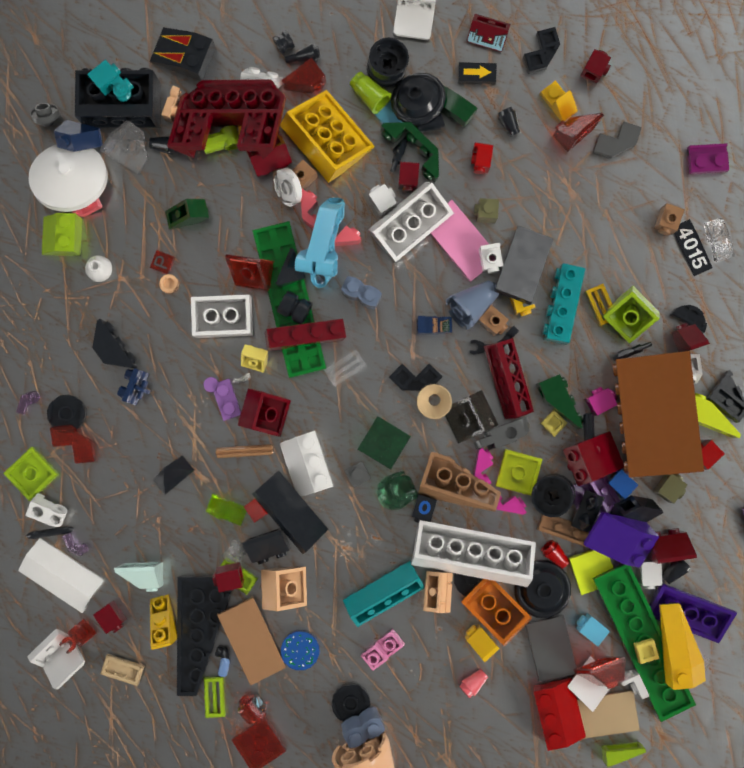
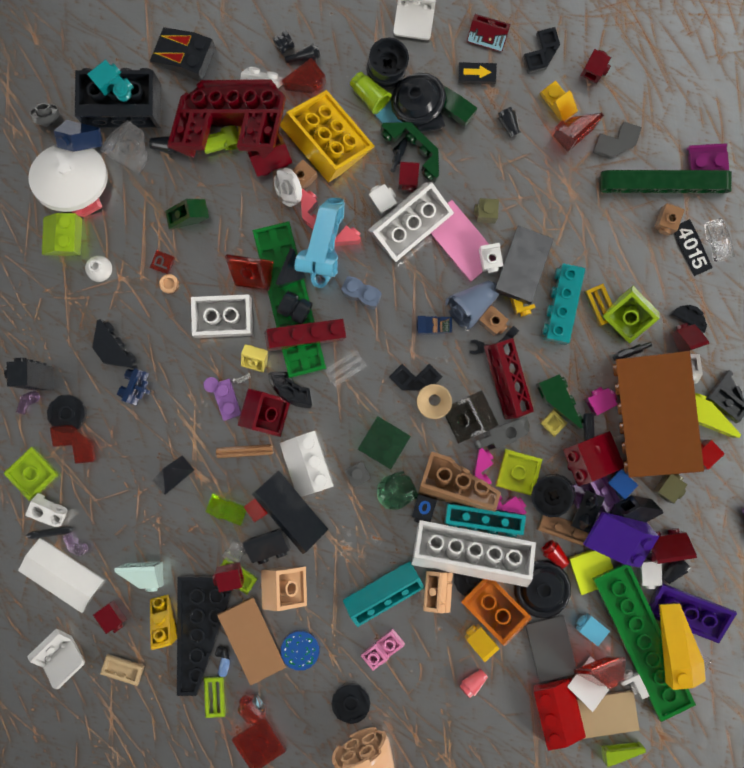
clear red plate [59,619,96,654] -> none
light nougat plate [161,86,182,123] -> none
sand blue brick [341,707,385,748] -> none
red brick [471,142,494,174] -> none
light yellow tile [633,638,659,664] -> none
none -> black brick [4,358,54,391]
none -> black tile [268,372,312,408]
none -> teal brick [444,503,526,538]
none -> dark green beam [601,170,732,194]

